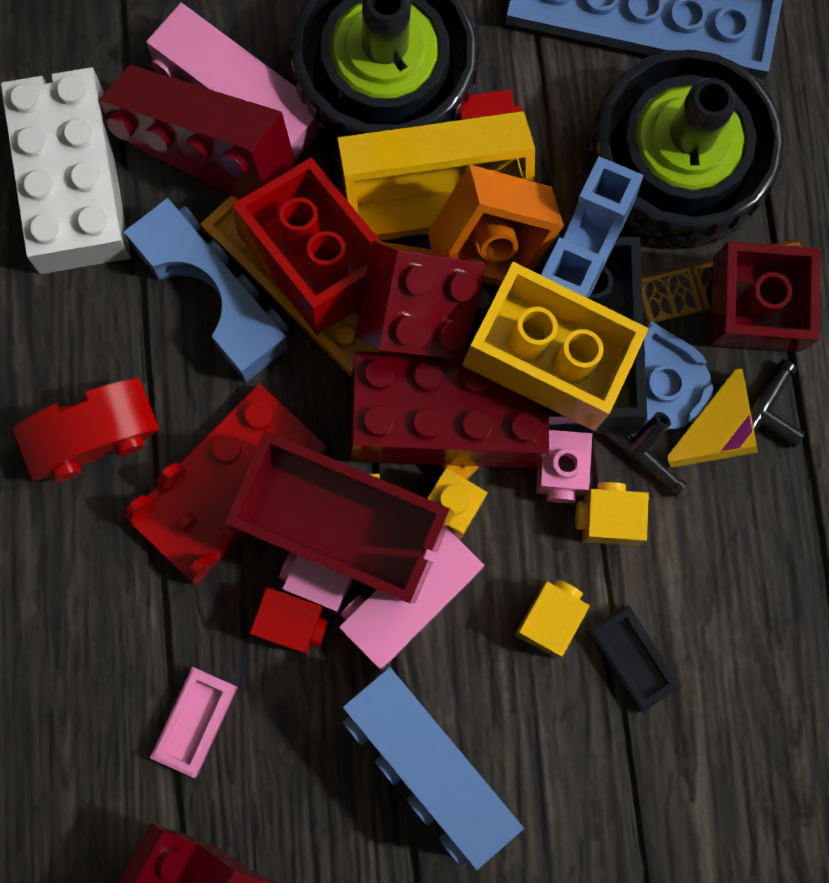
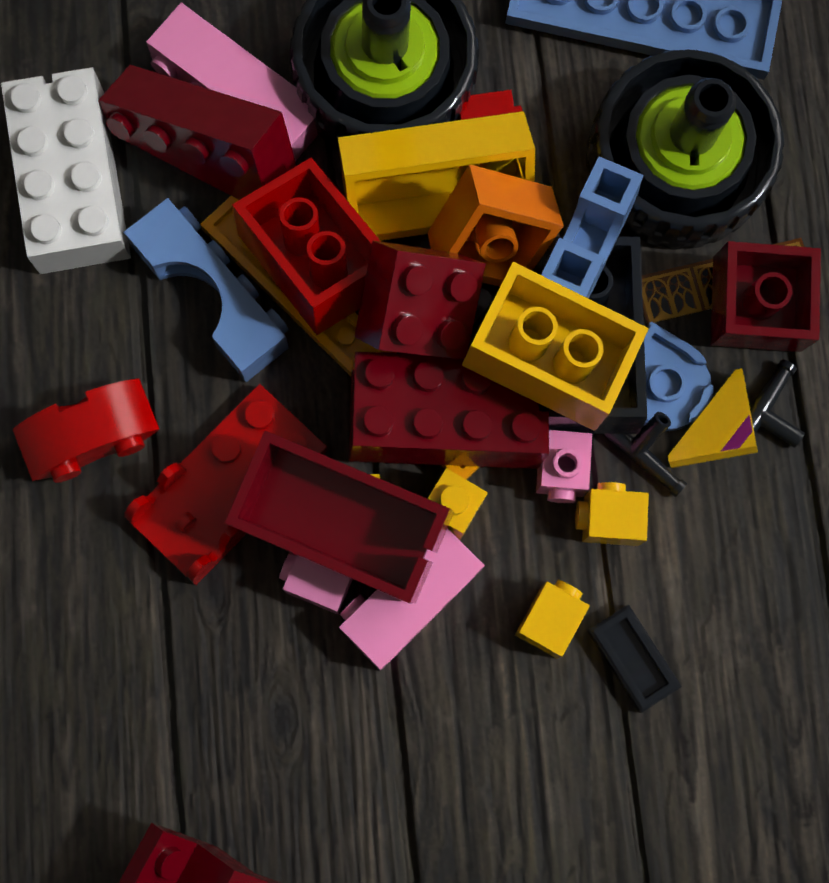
bright pink tile [150,667,238,778] -> none
red brick [250,587,329,655] -> none
medium blue piece [342,667,524,870] -> none

